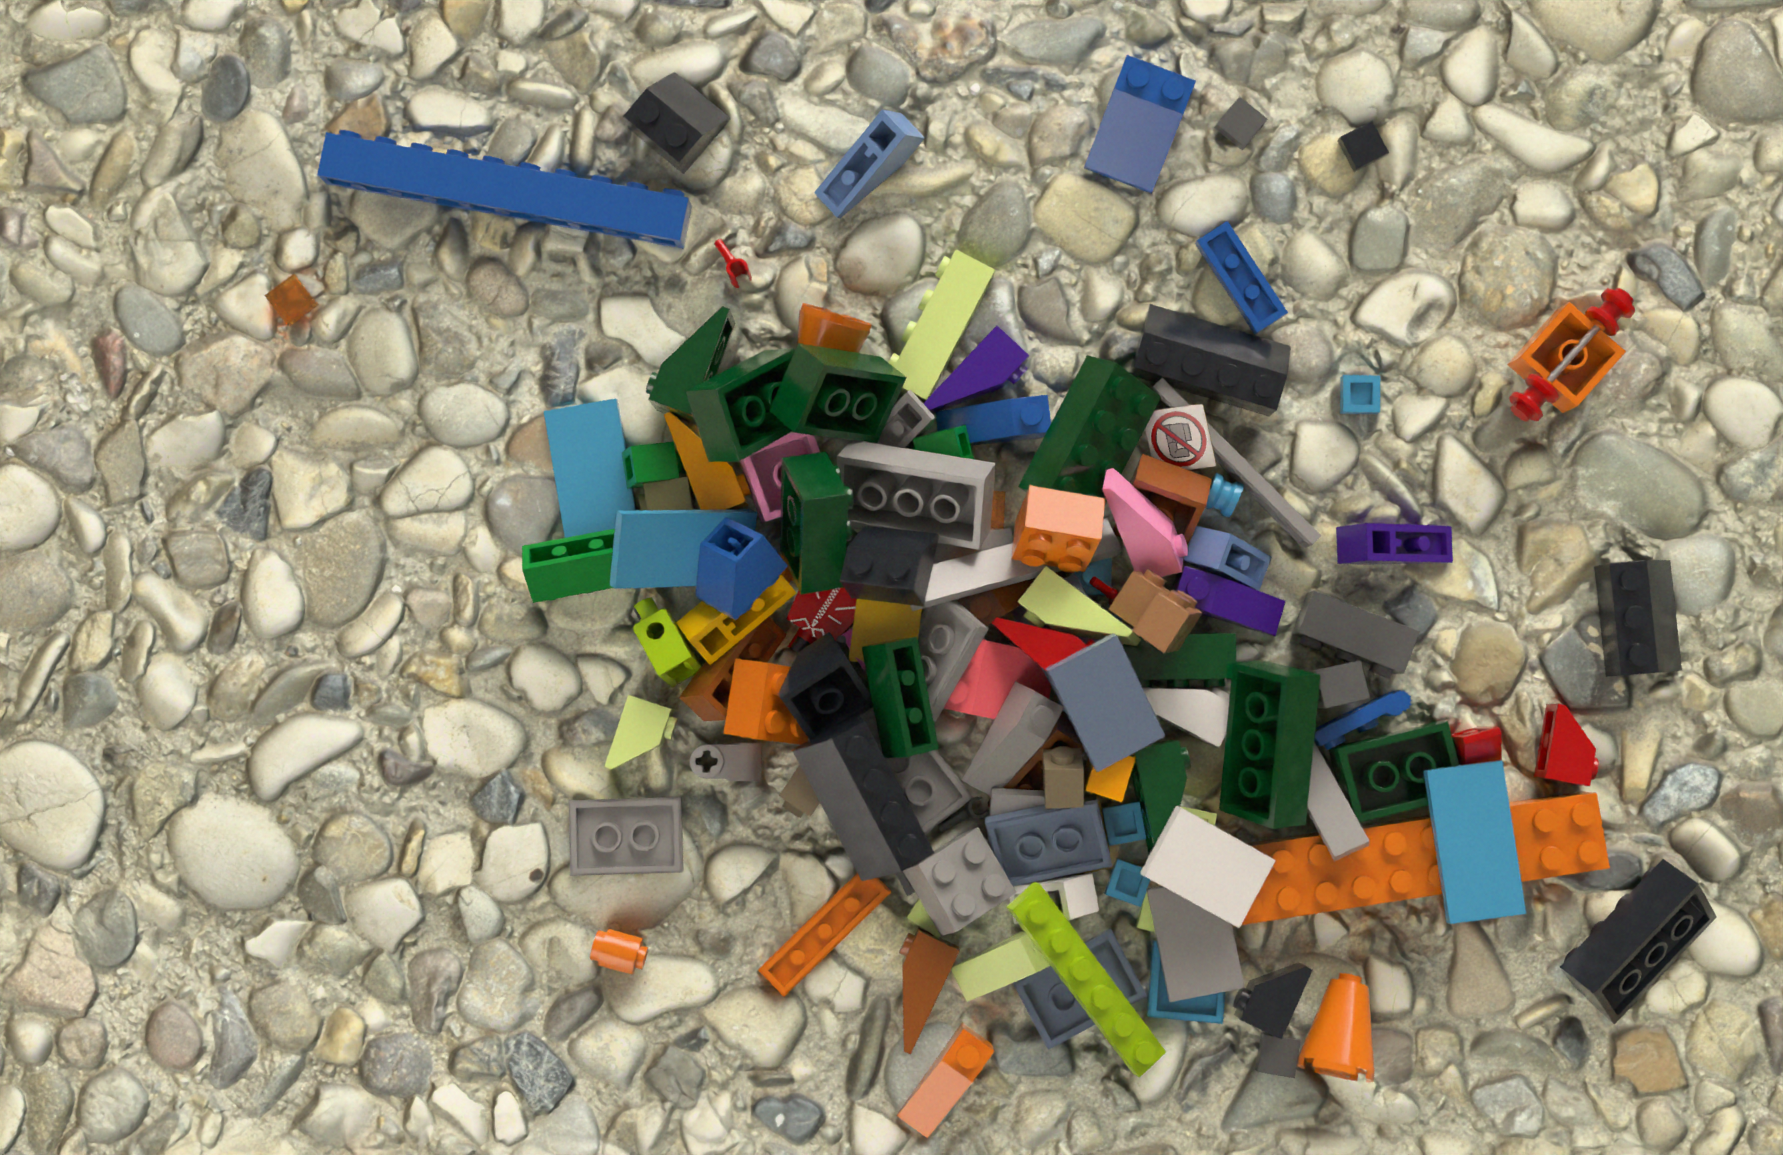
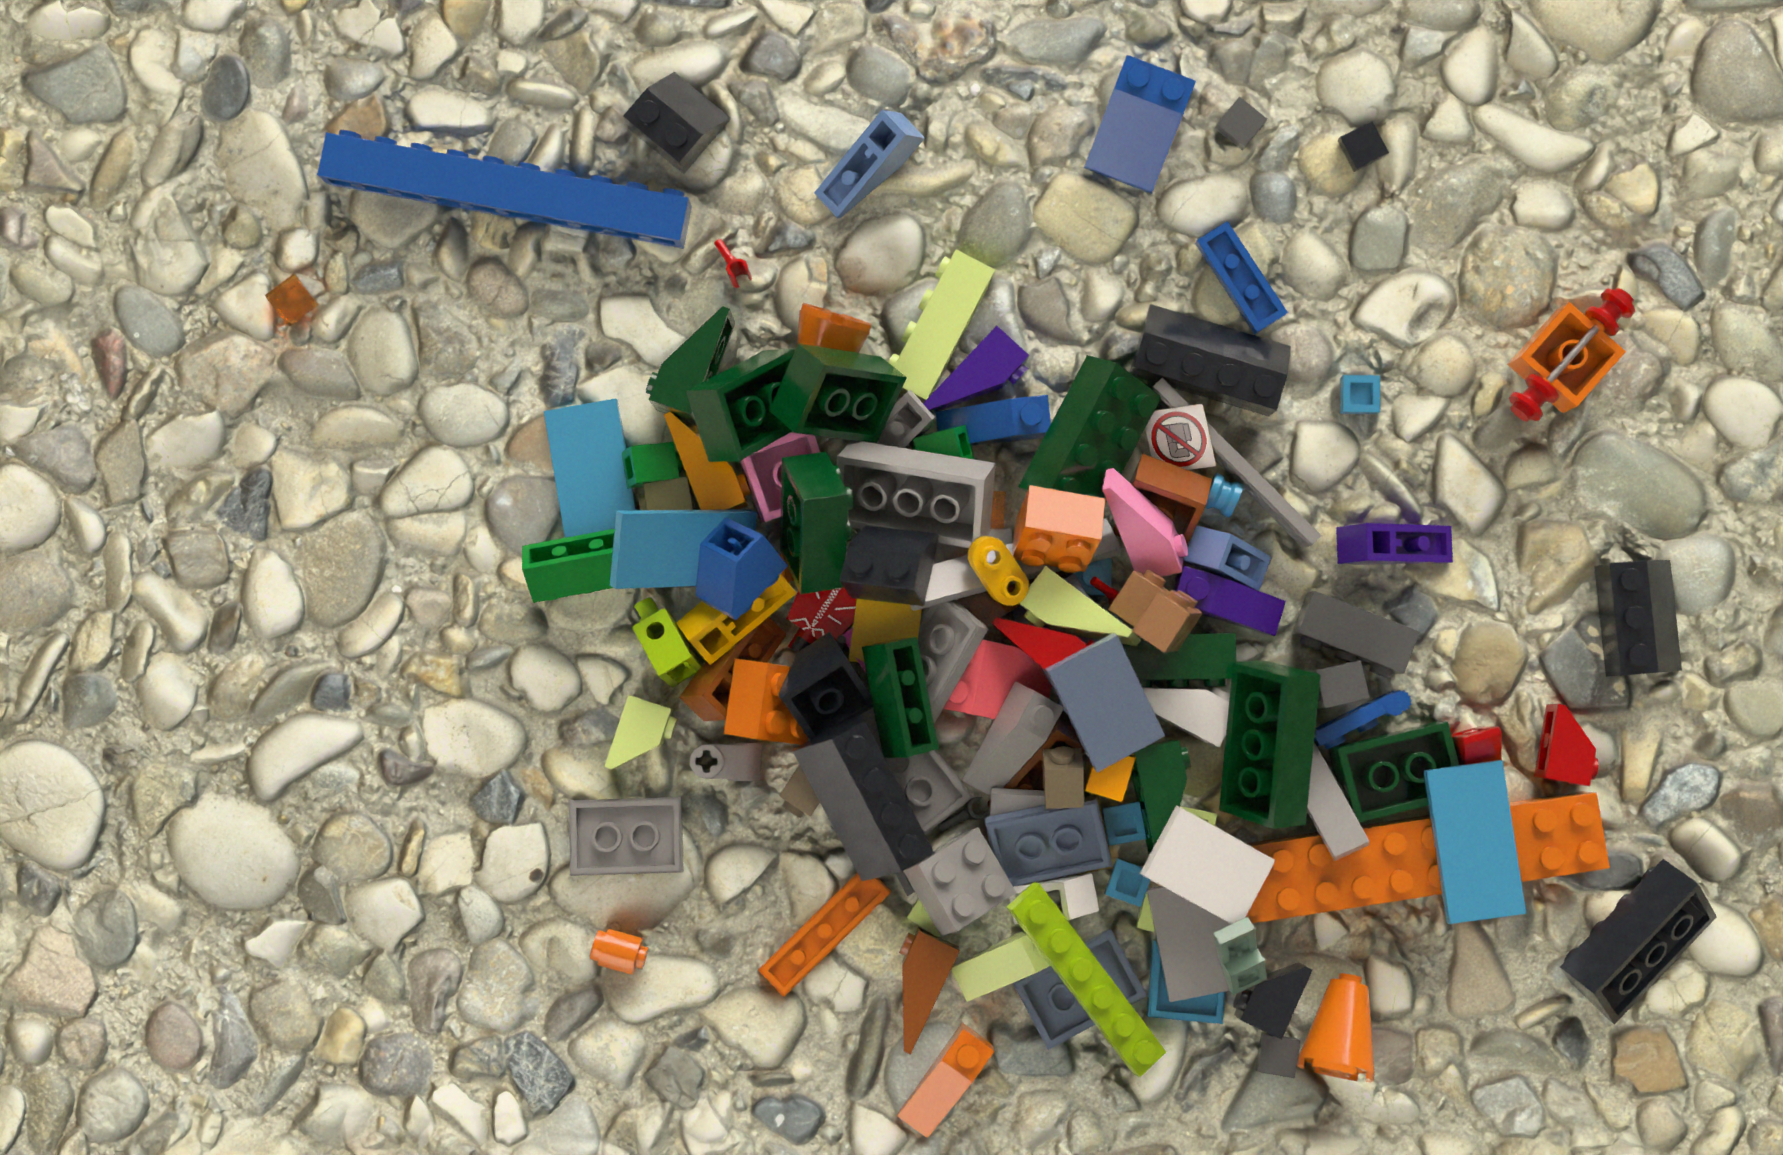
none -> yellow plate [968,536,1029,606]
none -> sand green slope [1213,917,1267,995]

